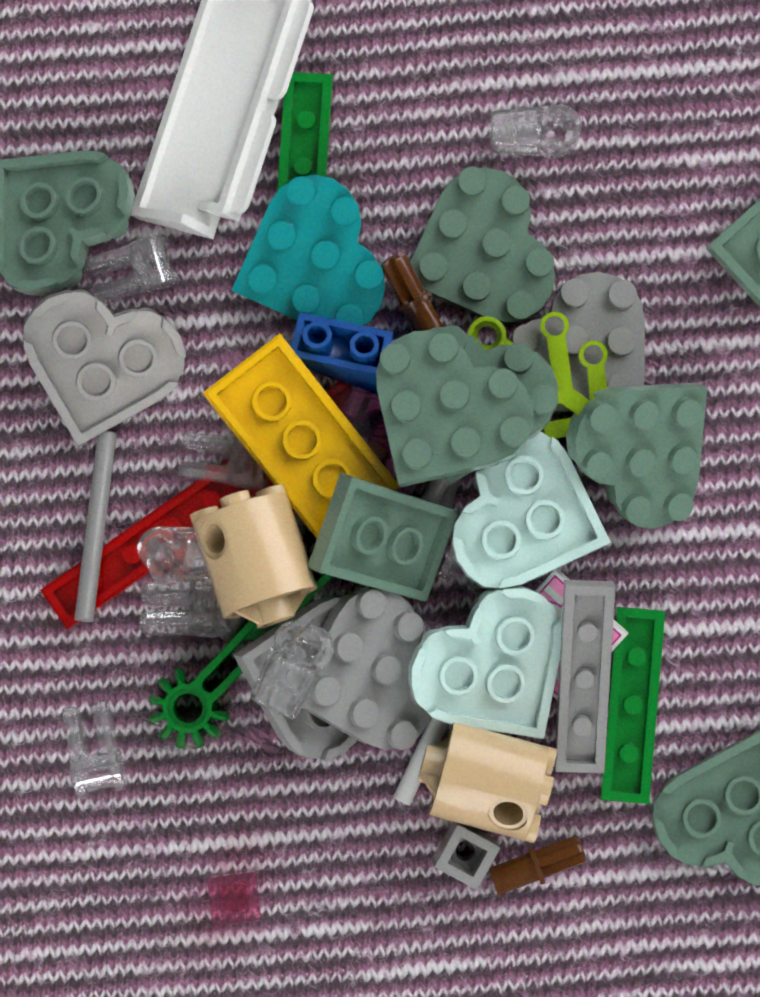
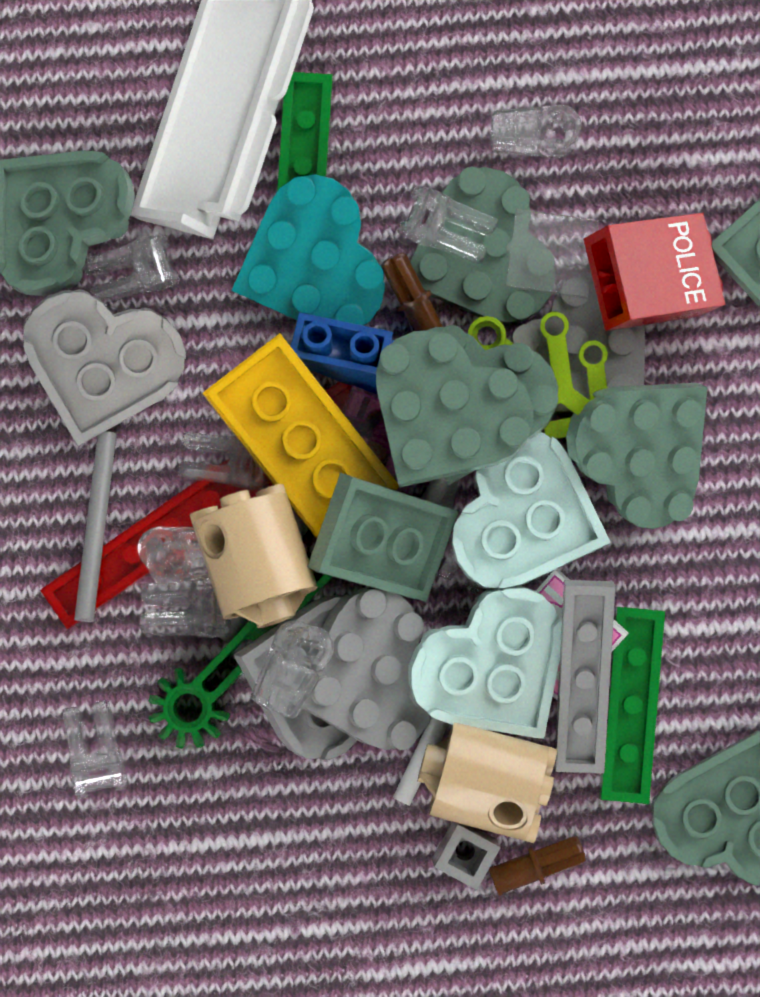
clear pink plate [207,870,262,927] -> none
none -> clear piece [397,186,499,264]
none -> clear piece [505,208,599,299]
none -> brick [583,213,726,331]

